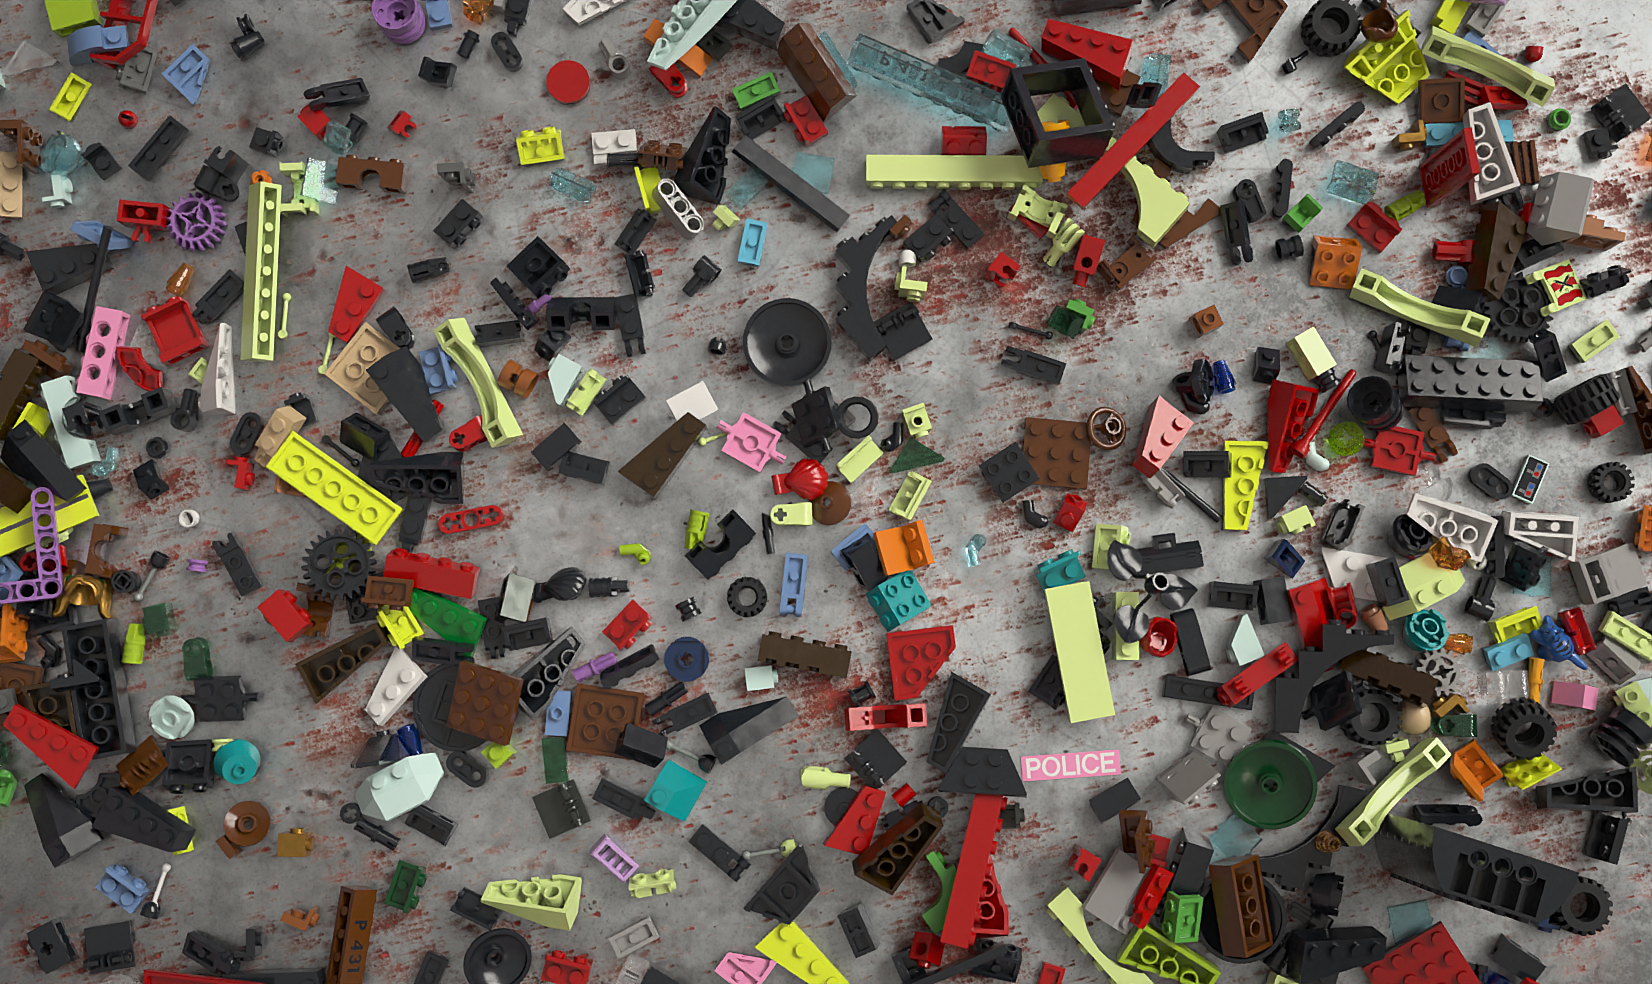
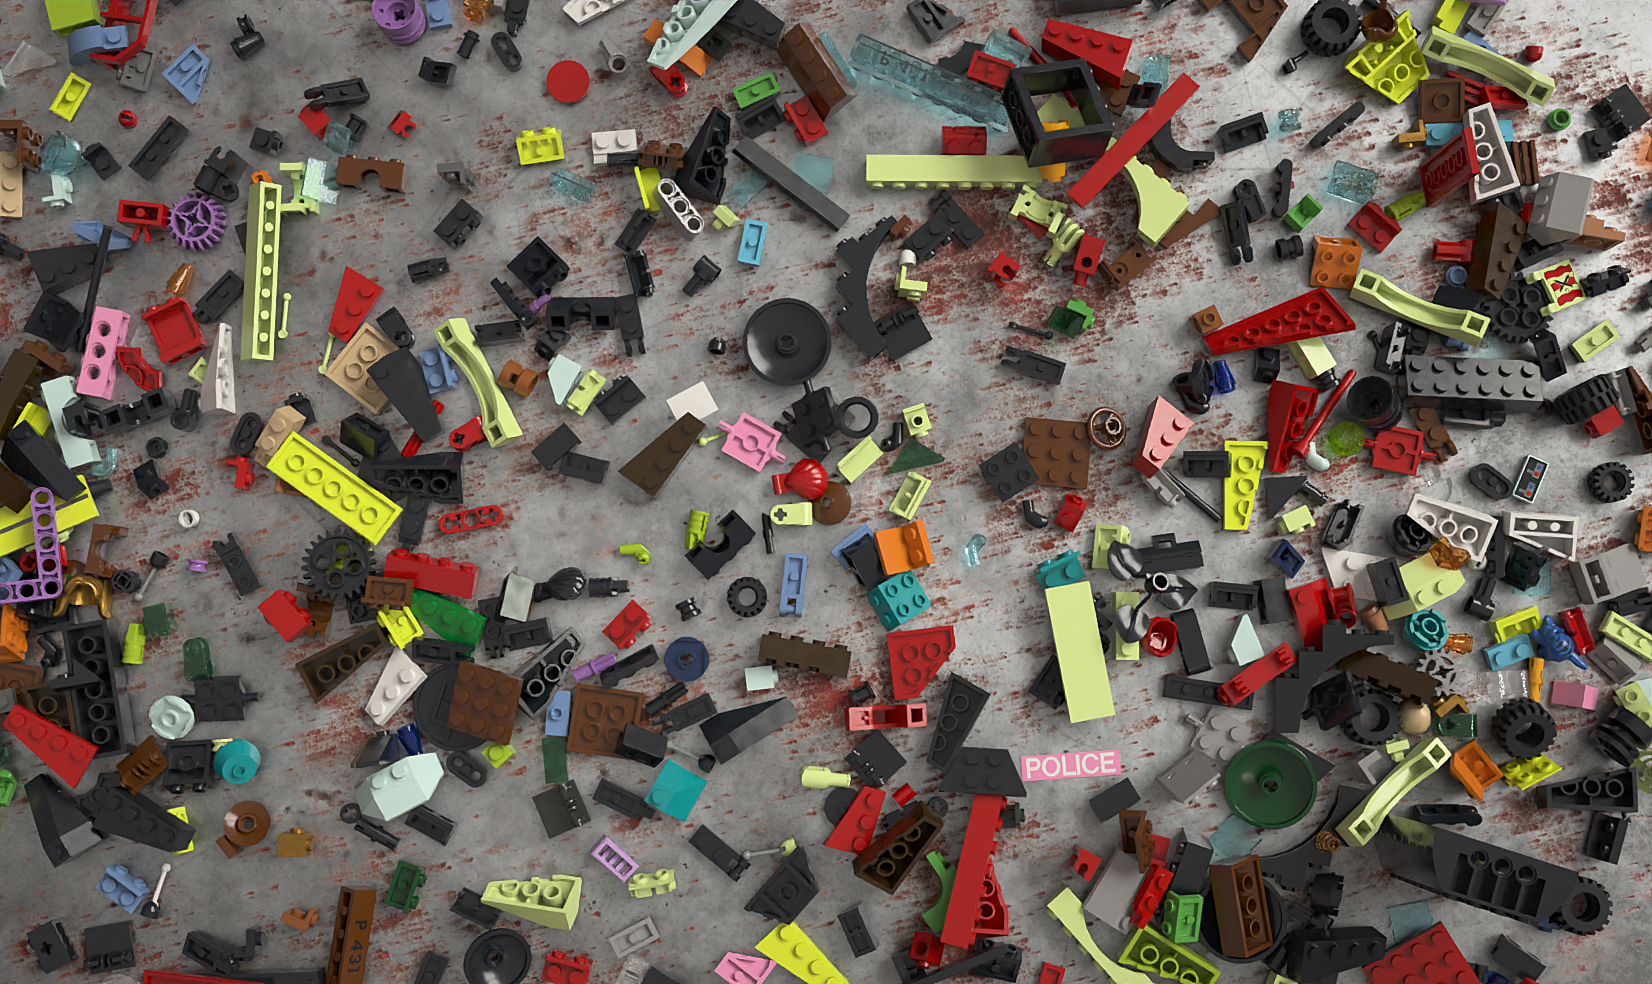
none -> red wing [1202,286,1356,356]

